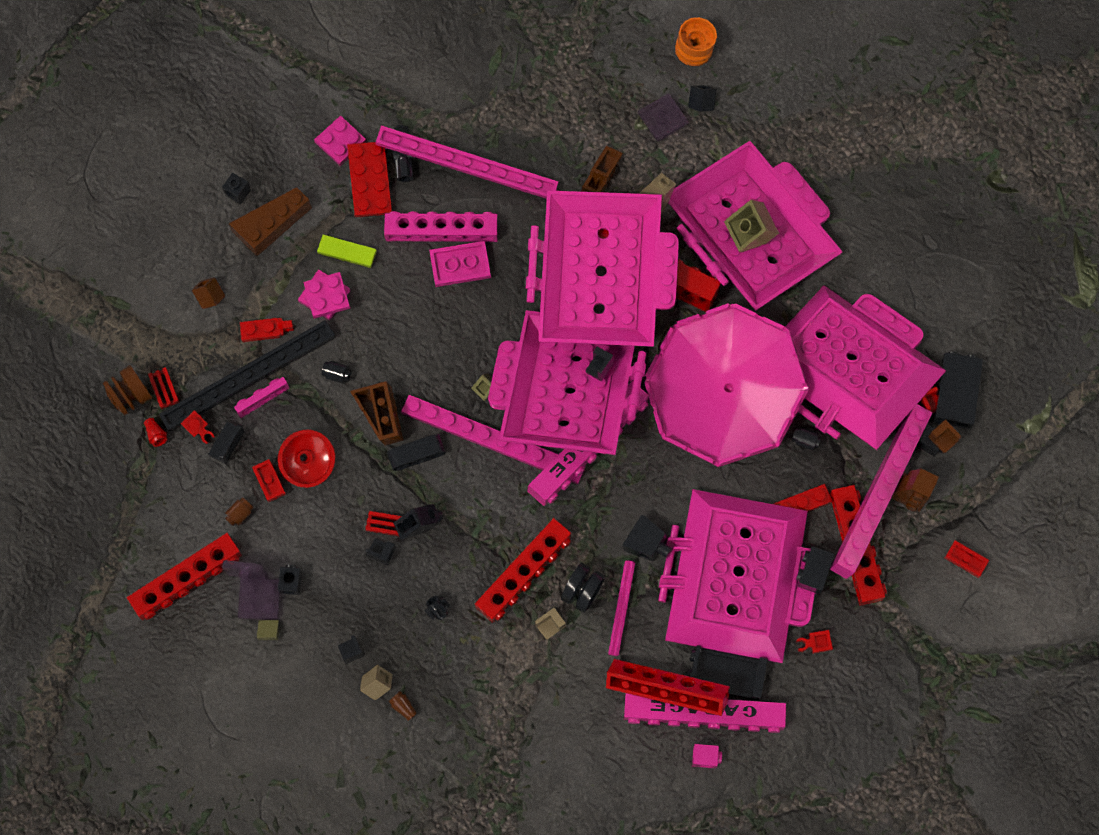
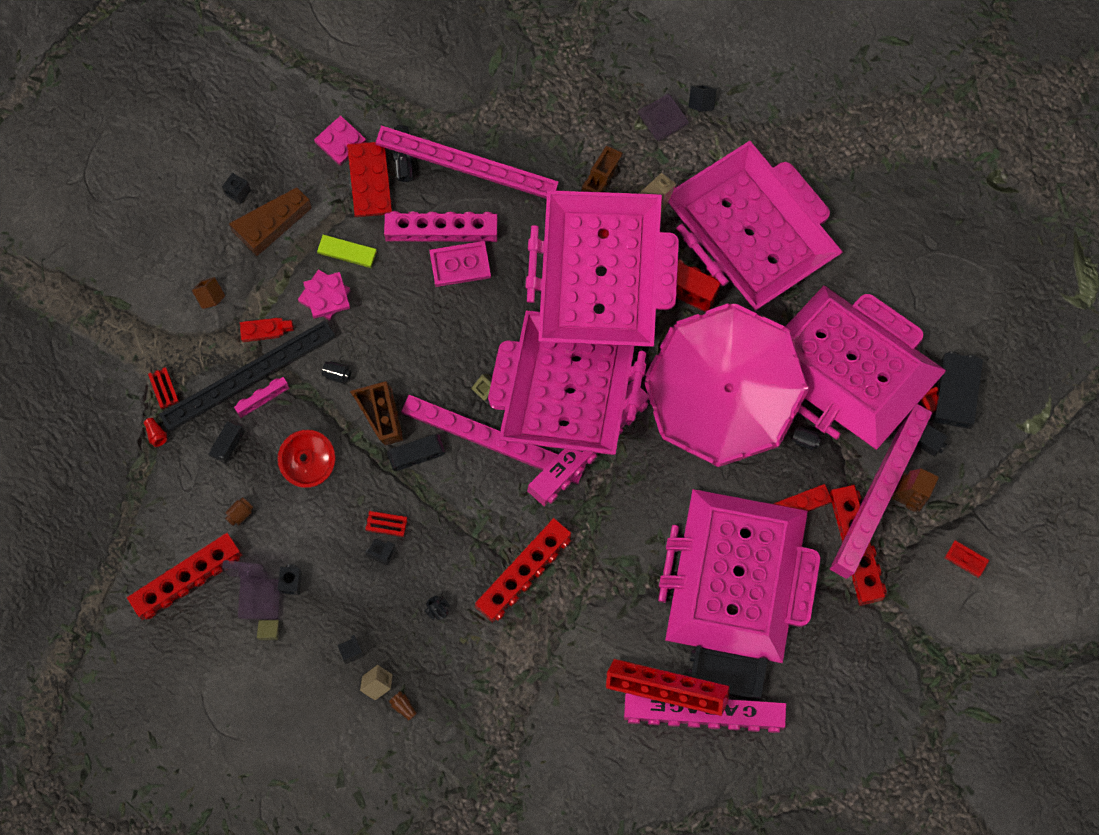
reddish brown wheel [103,365,152,416] -> none
red plate [181,410,214,444] -> none
red plate [252,459,286,503] -> none
black torso [394,504,443,540] -> none
dark tan panel [535,608,566,640] -> none
black wheel [560,562,606,613] -> none
black panel [586,346,613,381] -> none
dark pink axle [608,560,635,656] -> none
black torso [622,515,673,561] -> none
orange wheel [675,17,717,66] -> none
dark pink brick [692,744,722,769] -> none
olive slope [724,200,779,252] -> none
black brick [796,546,835,594] -> none
red plate [796,630,833,654] -> none
reddish brown panel [929,420,961,453] -> none

